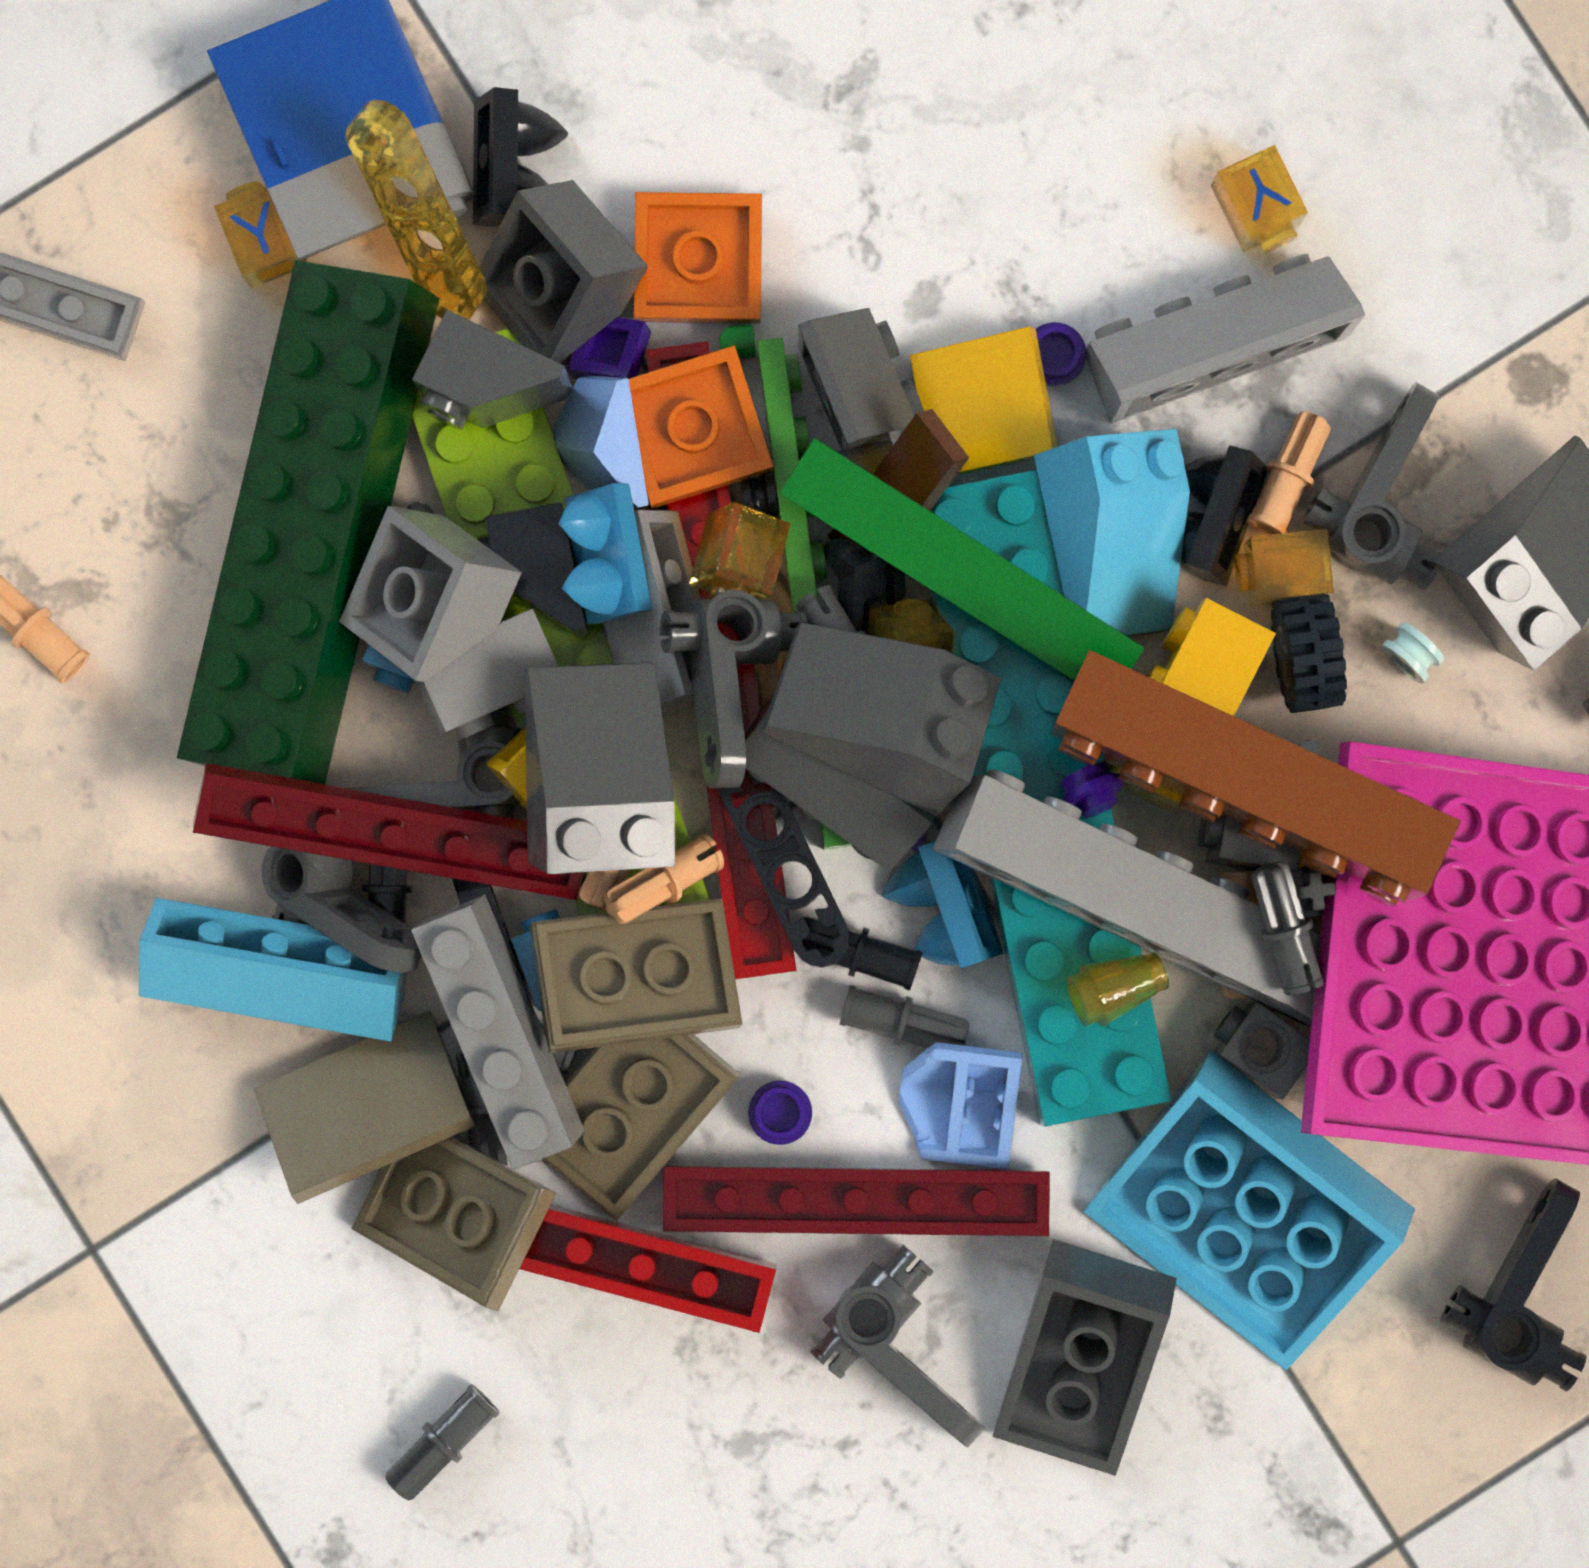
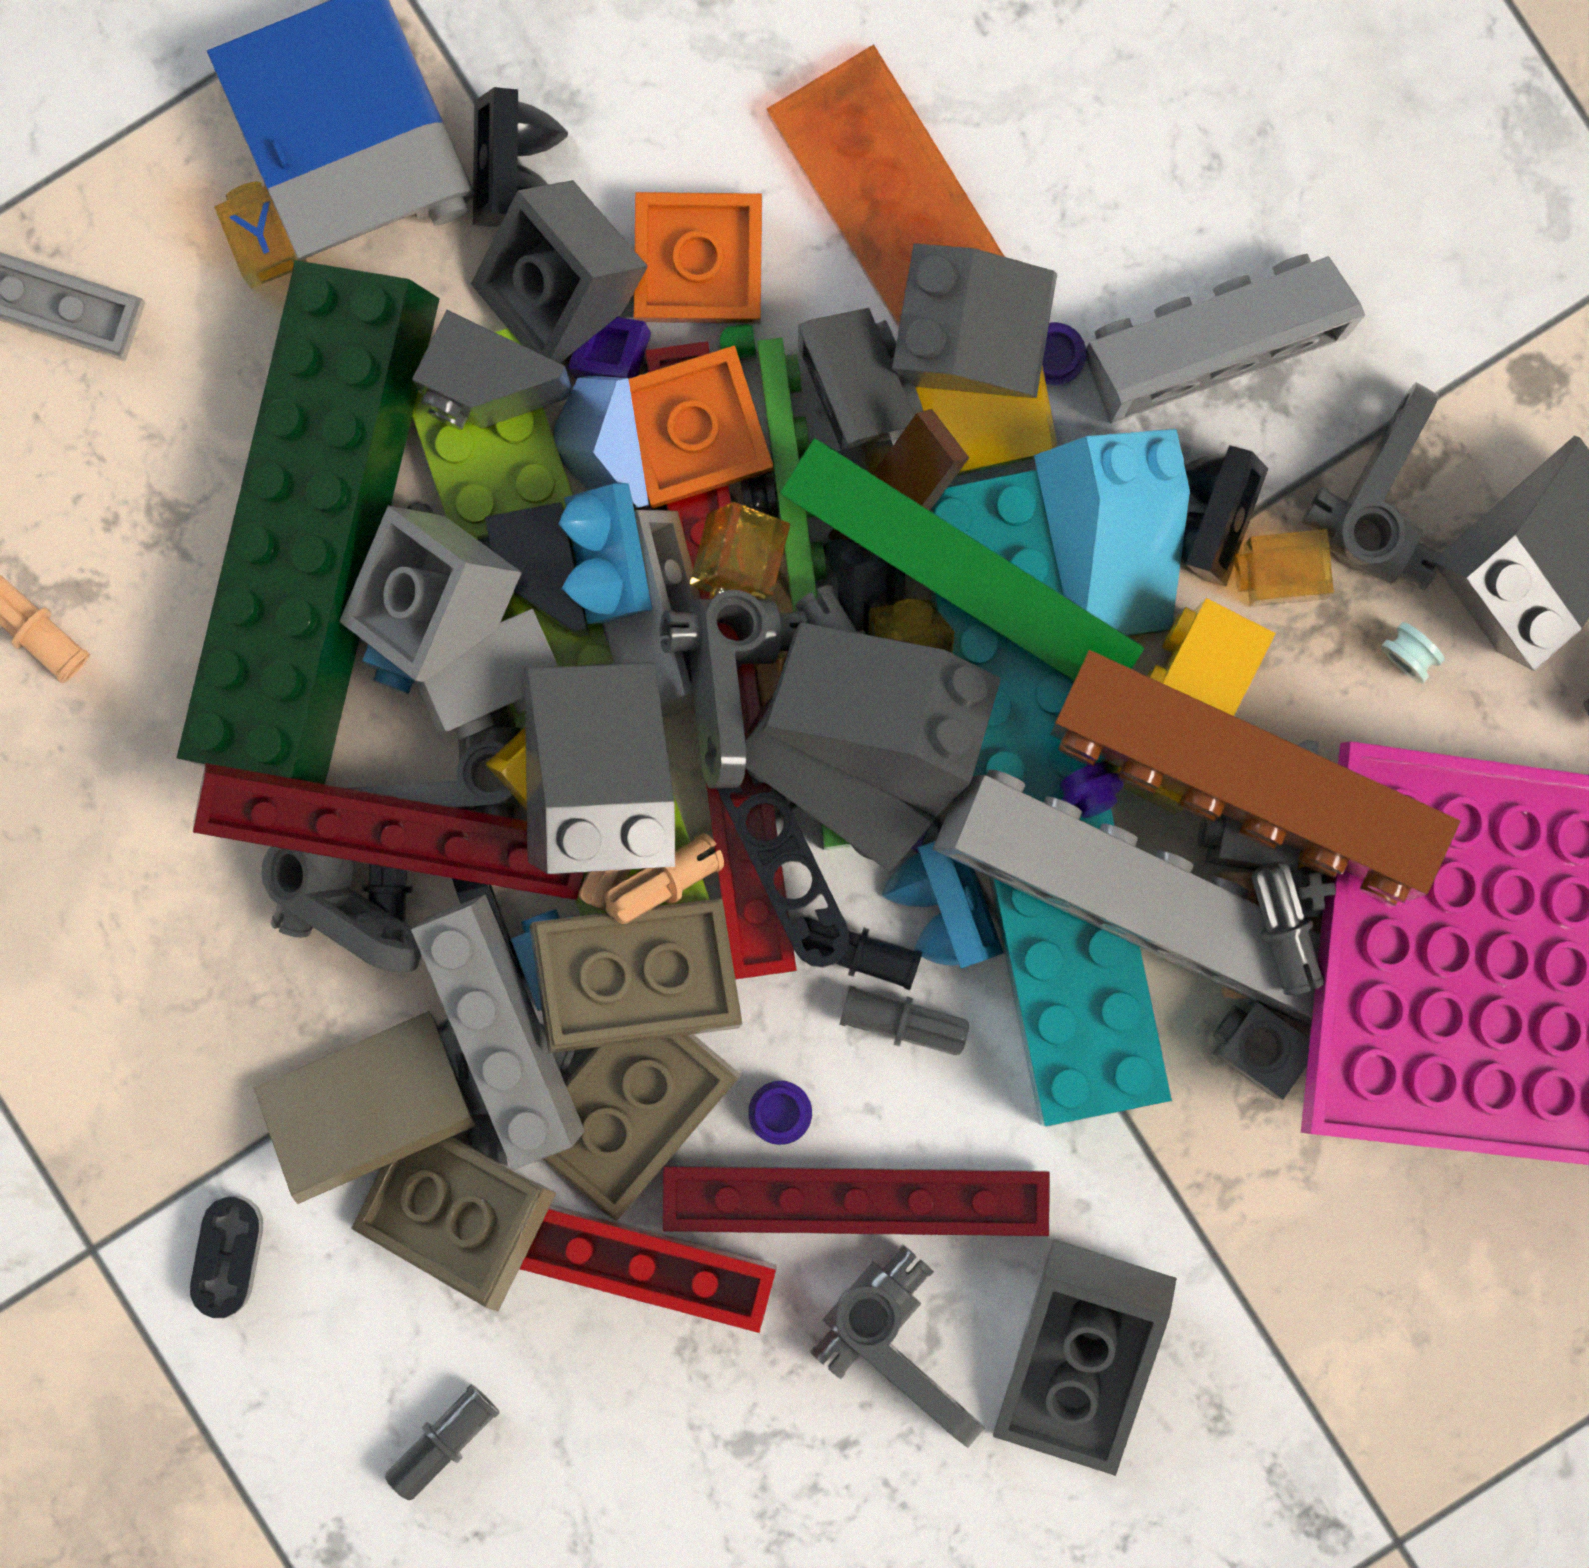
medium azure brick [138,898,407,1042] -> none
clear yellow beam [346,100,487,320] -> none
light blue slope [899,1042,1023,1170] -> none
clear yellow cone [1066,952,1169,1027] -> none
medium azure slope [1084,1050,1415,1371] -> none
clear yellow brick [1211,145,1308,253] -> none
light nougat axle [1247,411,1331,538] -> none
black wheel [1271,593,1347,713] -> none
black piece [1440,1178,1587,1392] -> none
none -> black beam [190,1196,263,1318]
none -> clear orange tile [766,44,1005,326]
none -> dark grey slope [892,243,1057,398]

